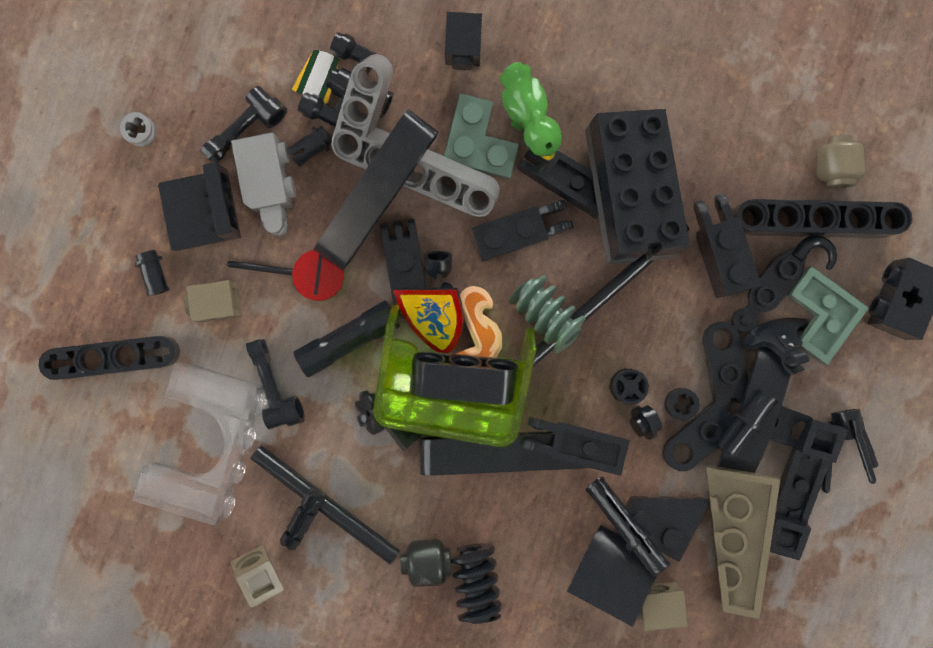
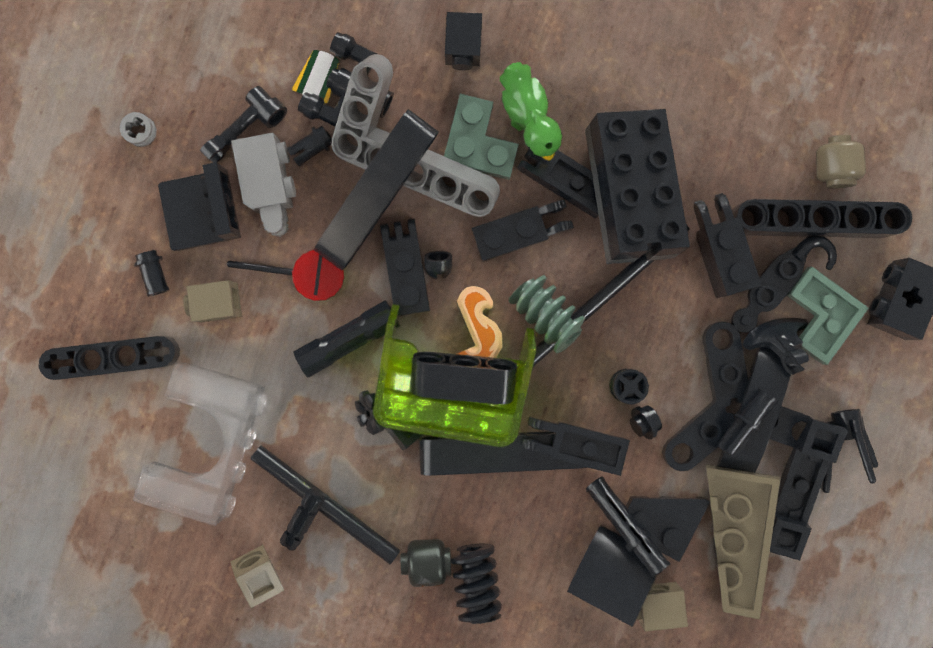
black brick [246,339,305,430] -> none
shield [393,282,464,353] -> none
black bush [665,388,700,420] -> none

